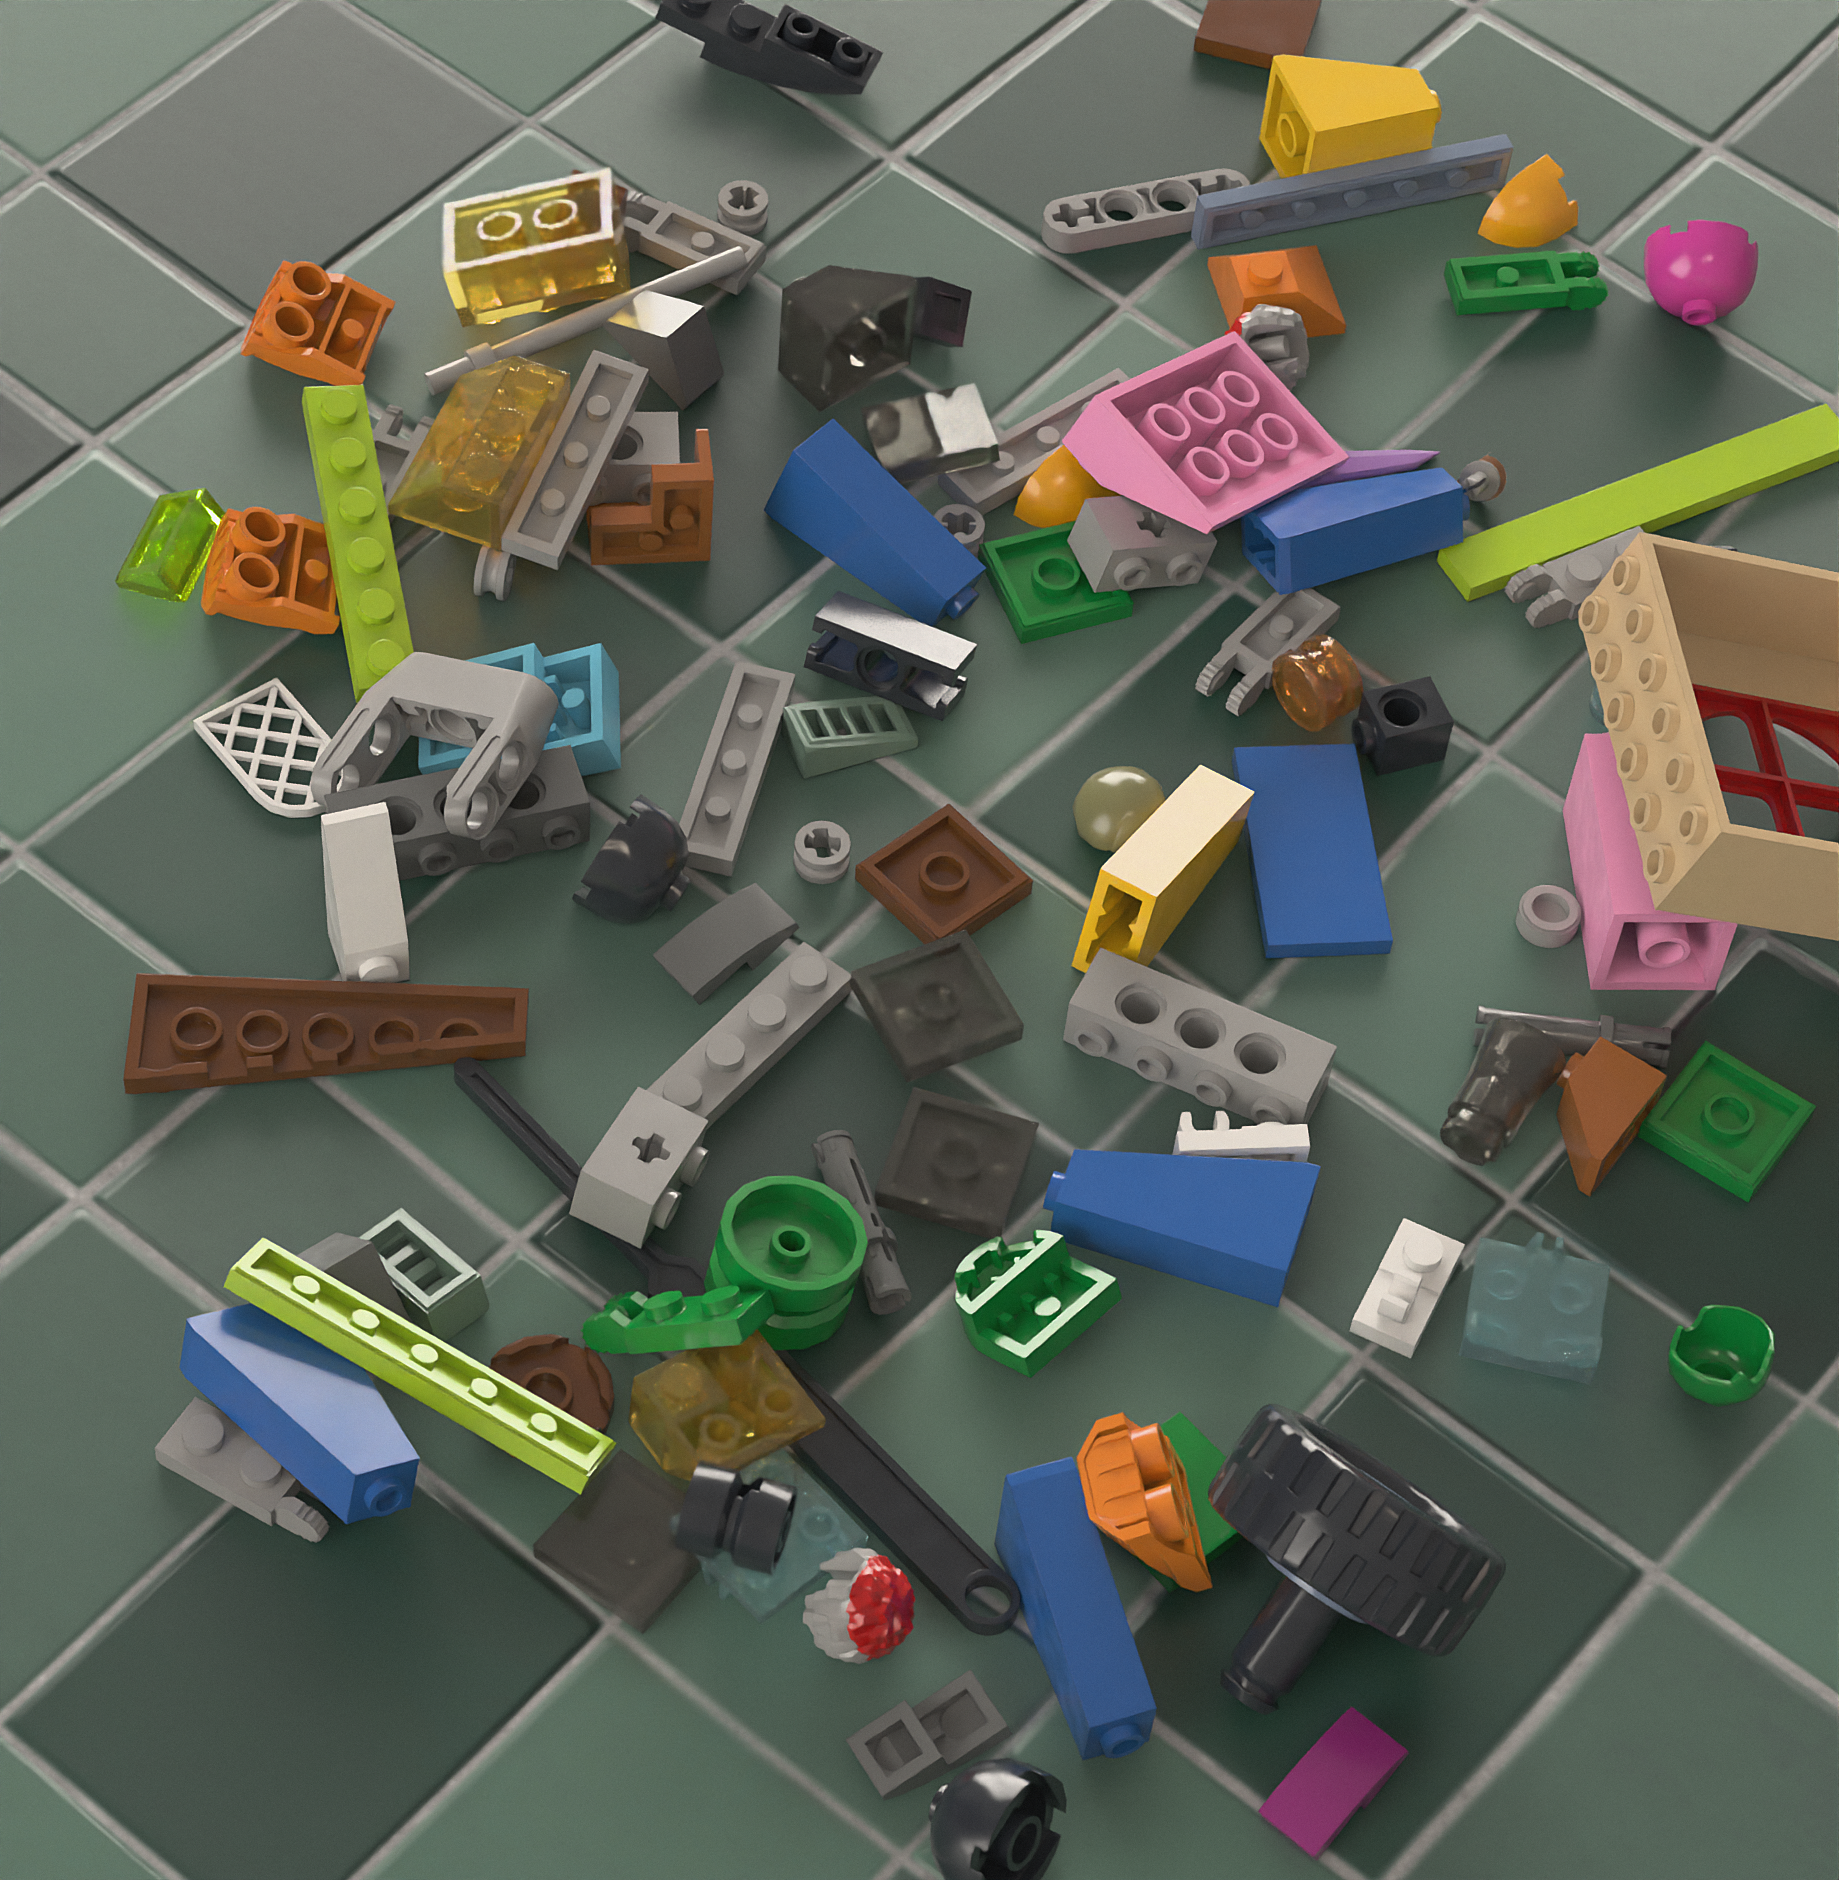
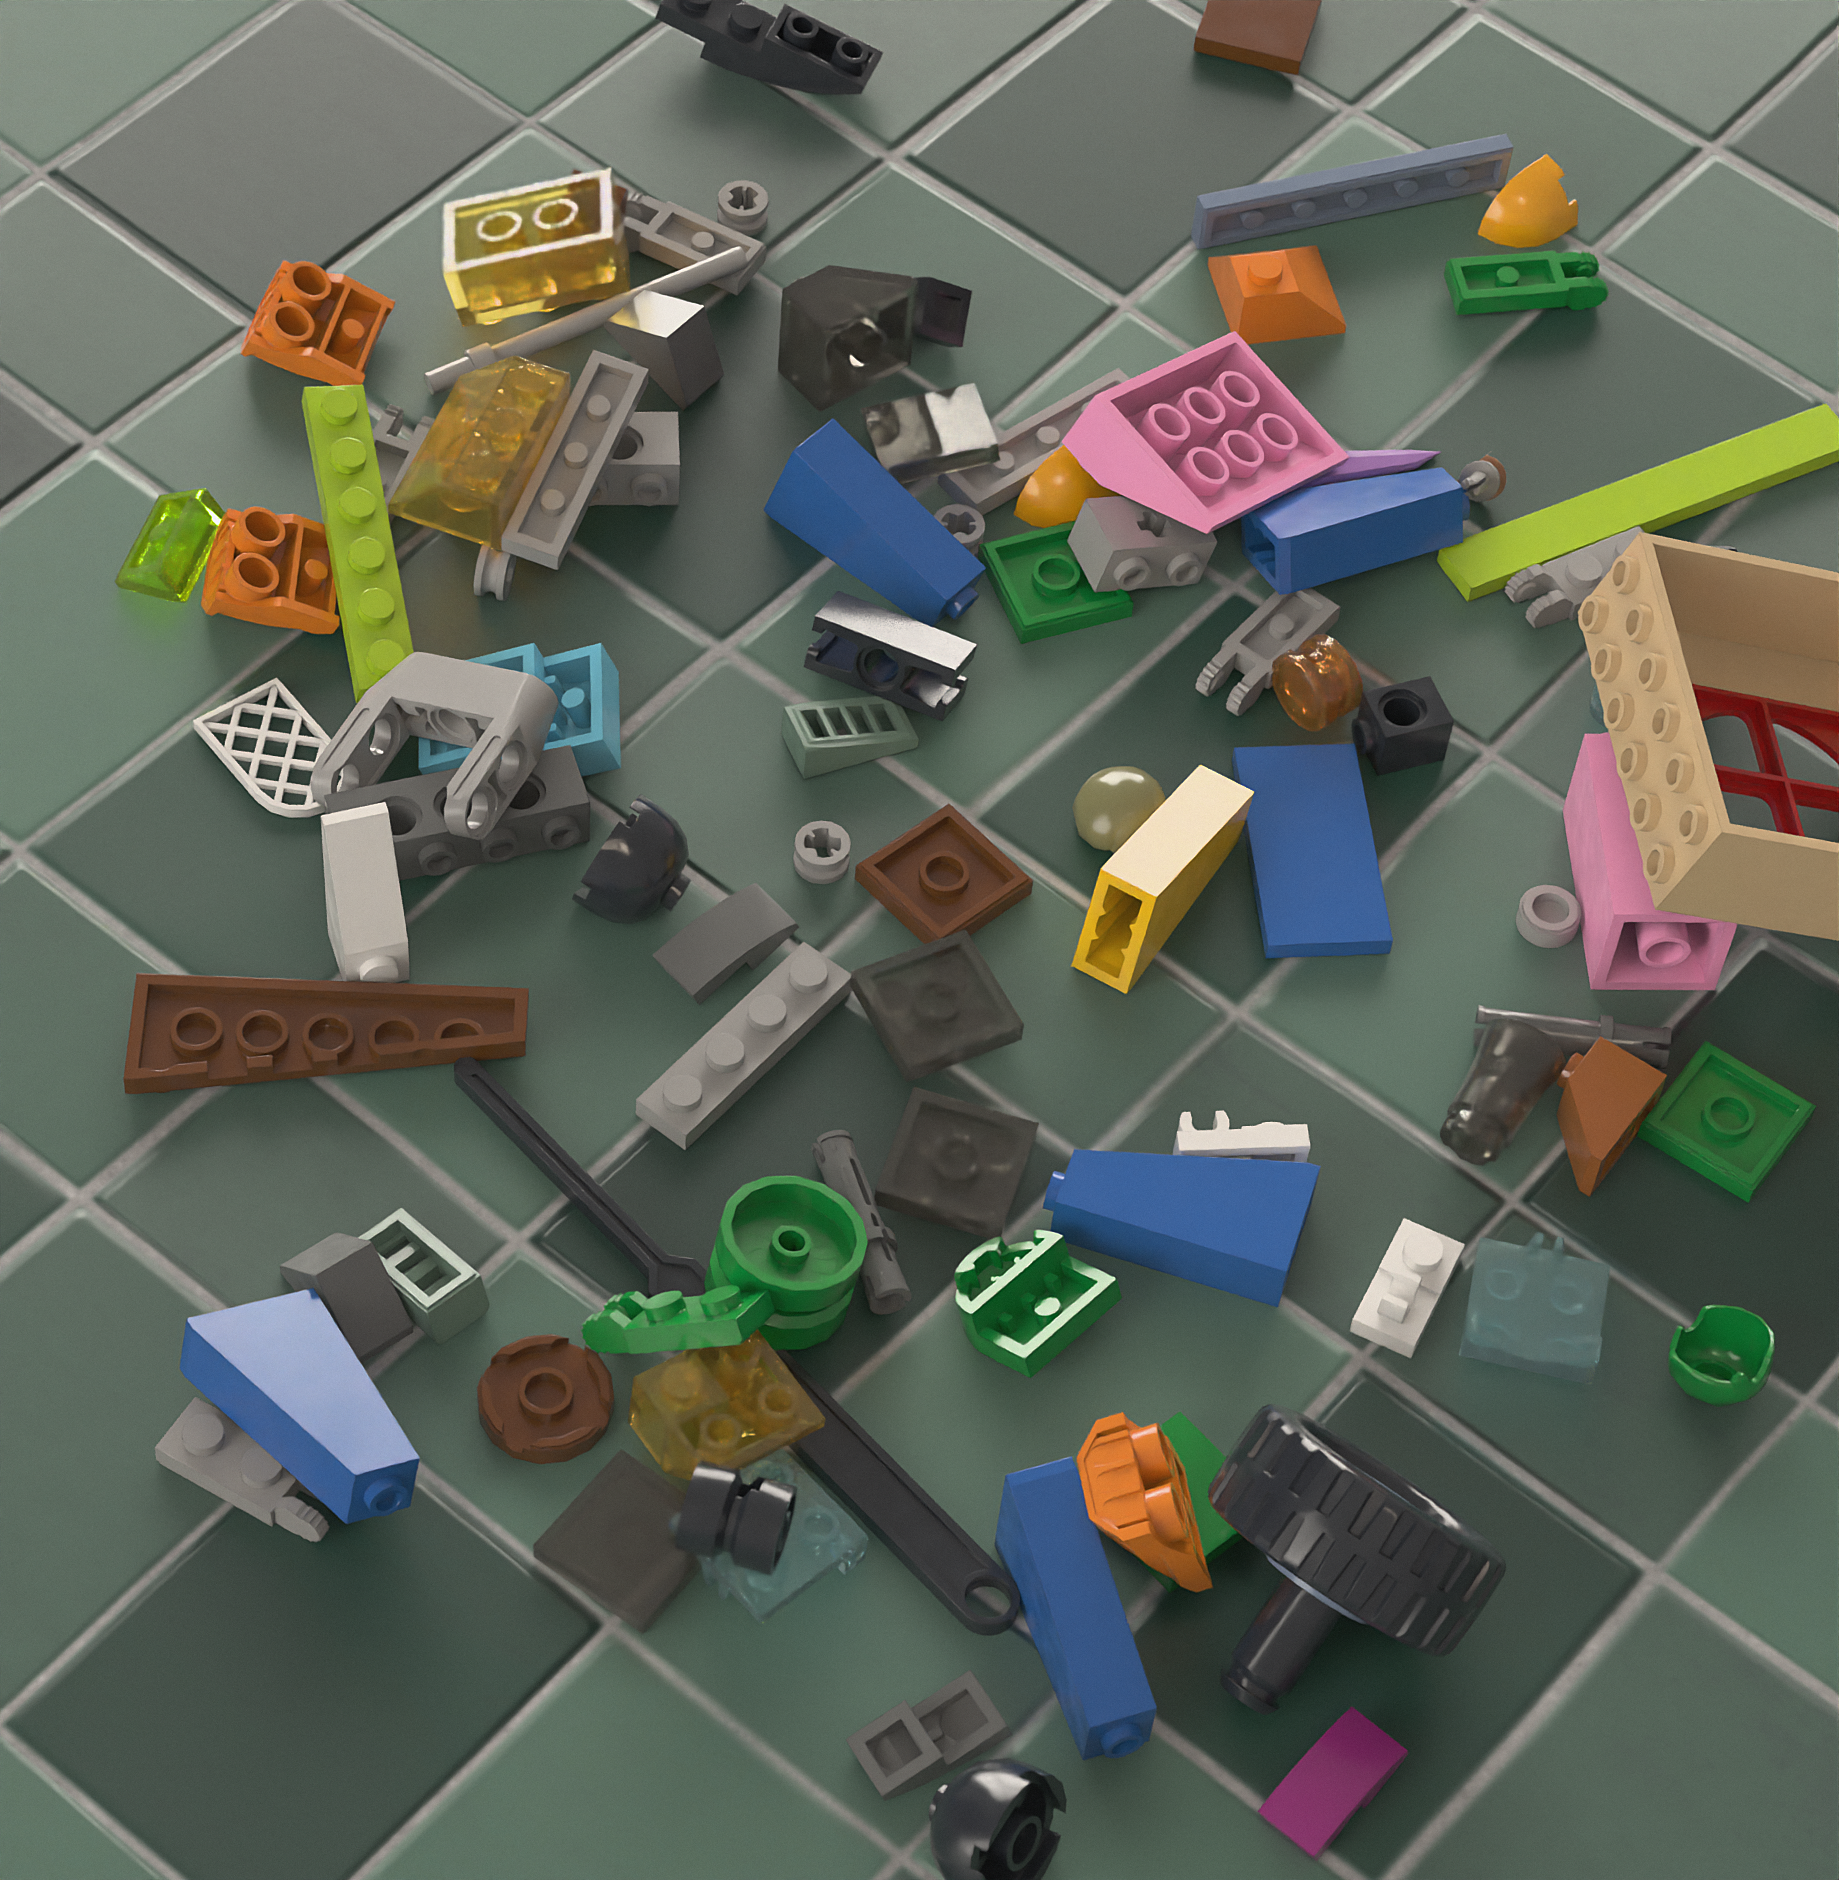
lime tile [224,1238,617,1495] -> none
light grey brick [569,1087,710,1249] -> none
dark orange panel [586,429,714,566] -> none
light grey plate [679,661,795,877] -> none
piece [803,1548,916,1664] -> none
light grey beam [1041,169,1250,254] -> none
light grey brick [1063,947,1337,1125] -> none
light grey piece [1224,304,1310,391] -> none
yellow slope [1259,54,1441,179] -> none
dark pink cylinder [1644,220,1758,325] -> none

